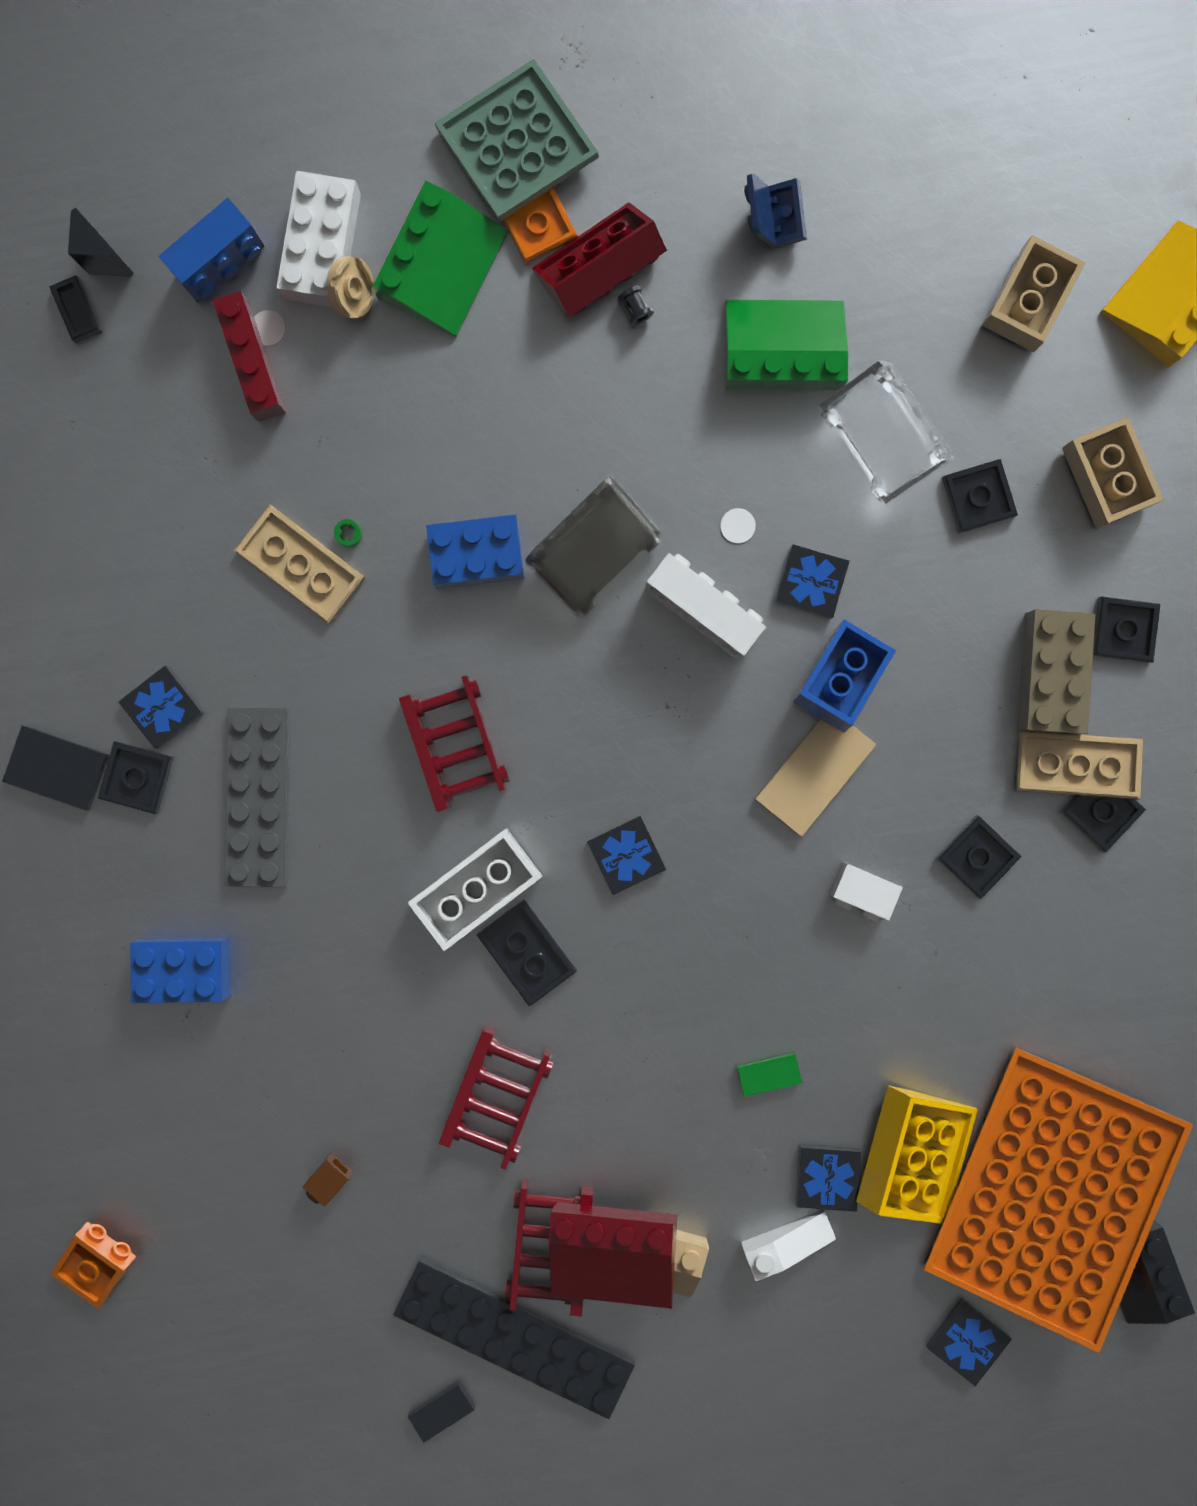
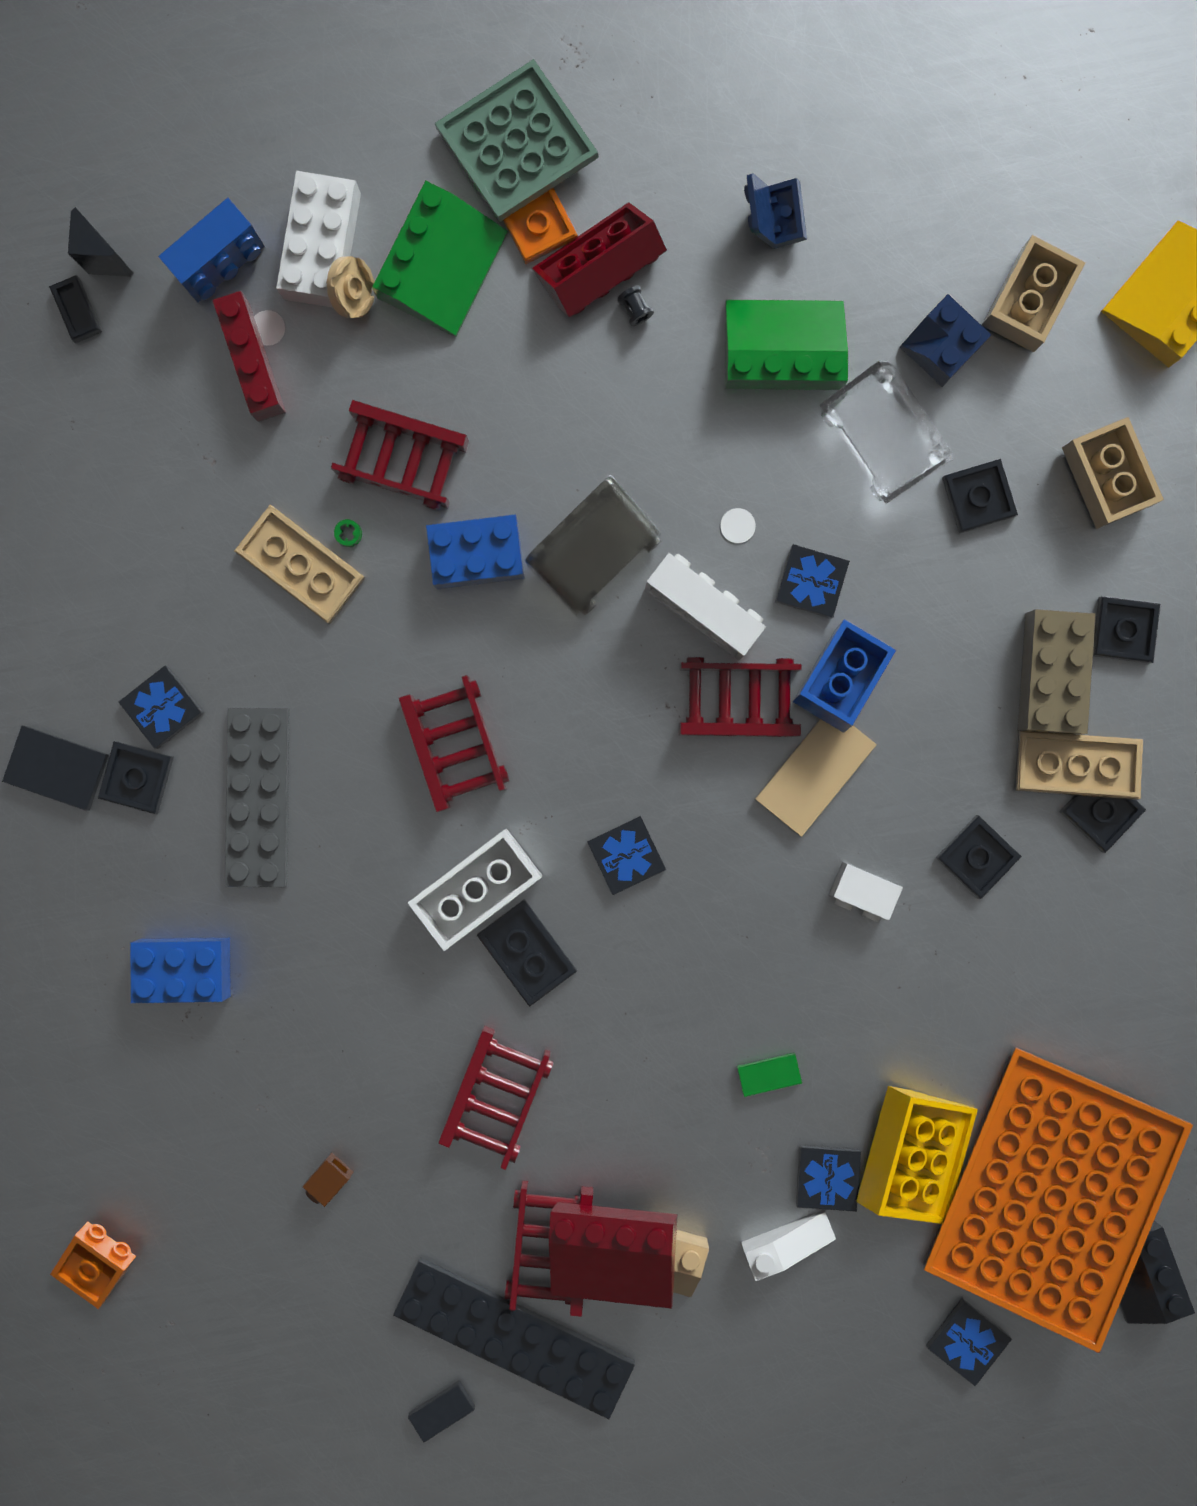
none -> dark red fence [331,400,469,510]
none -> dark red fence [679,657,802,737]
none -> dark blue slope [900,294,991,387]

